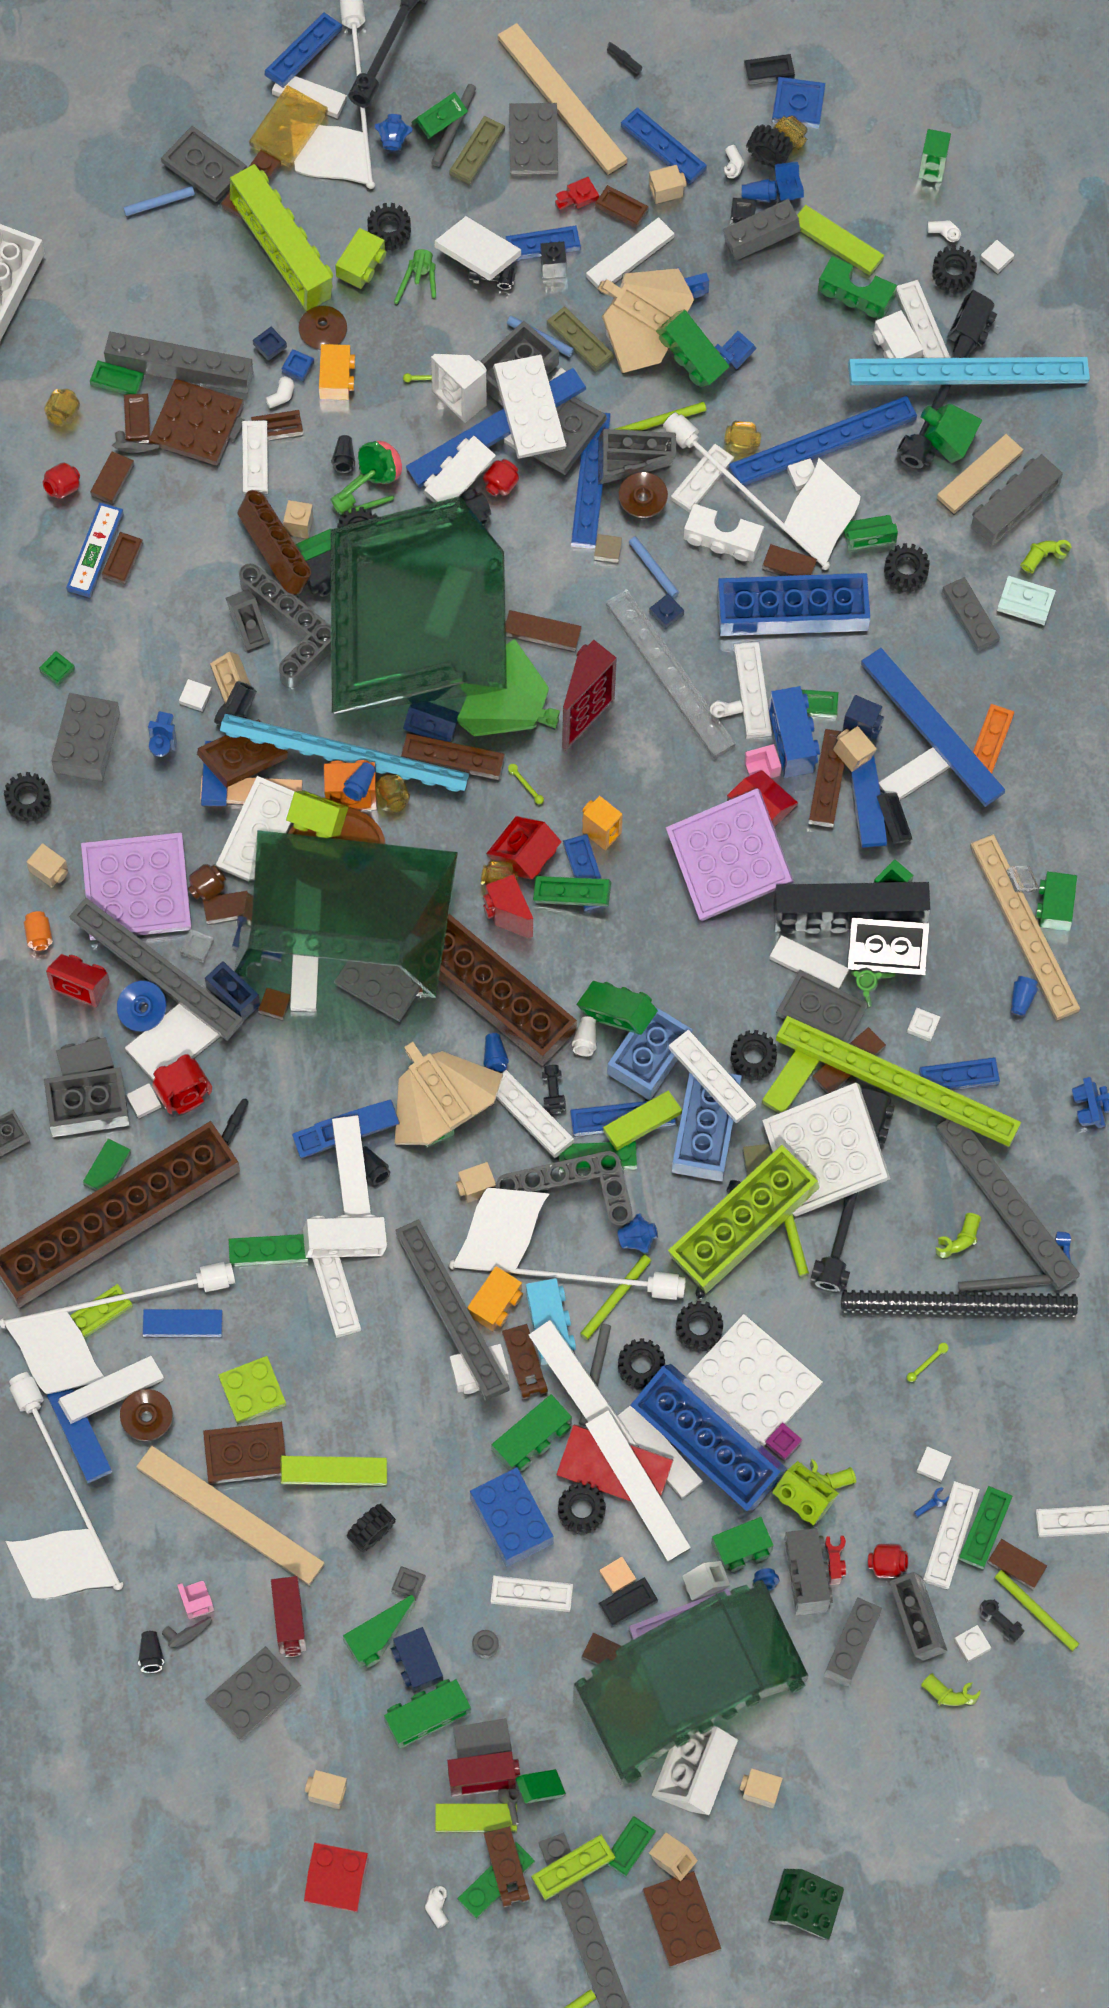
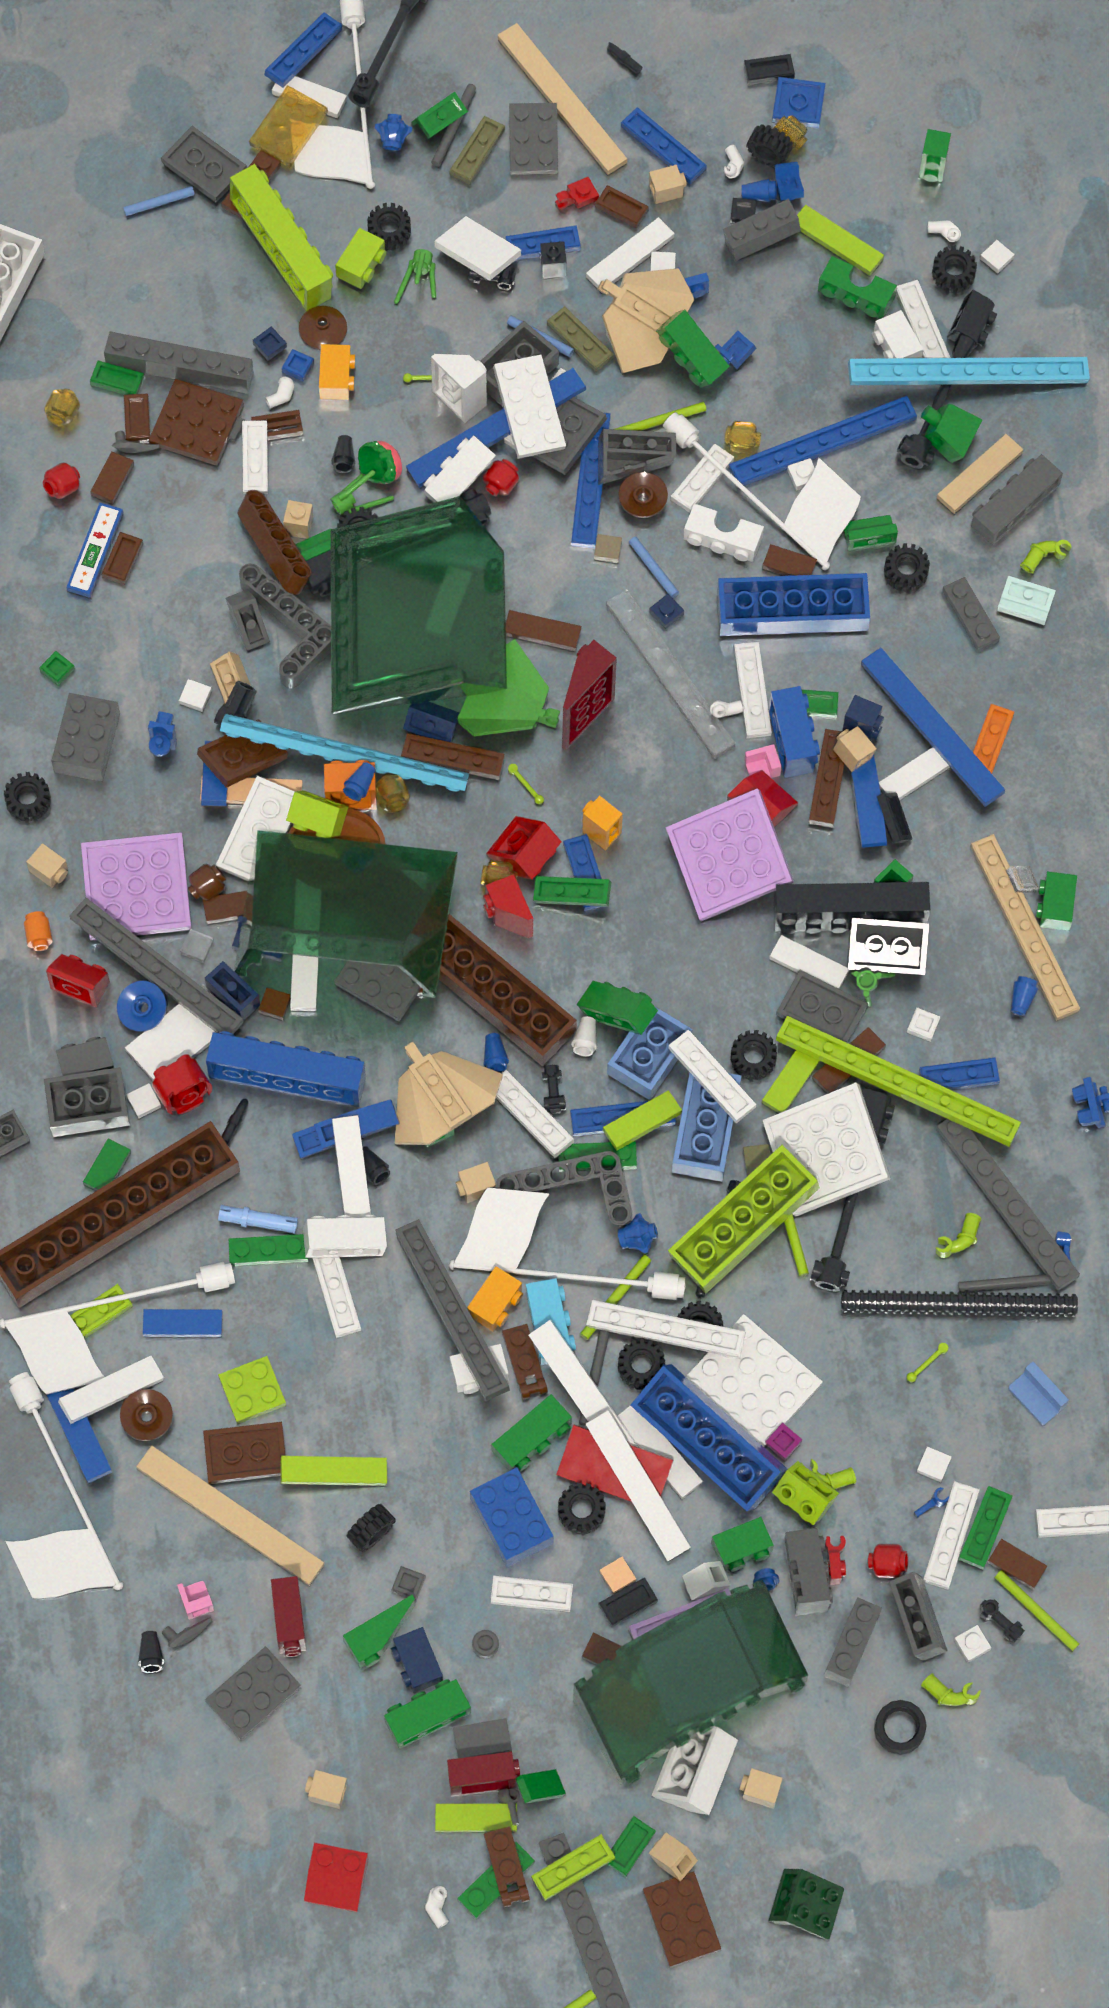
none -> blue brick [206,1031,366,1107]
none -> light blue pin [218,1204,298,1234]
none -> white tile [586,1300,746,1358]
none -> white tile [651,252,676,271]
none -> black tyre [874,1700,927,1754]
none -> medium blue panel [1008,1362,1069,1426]

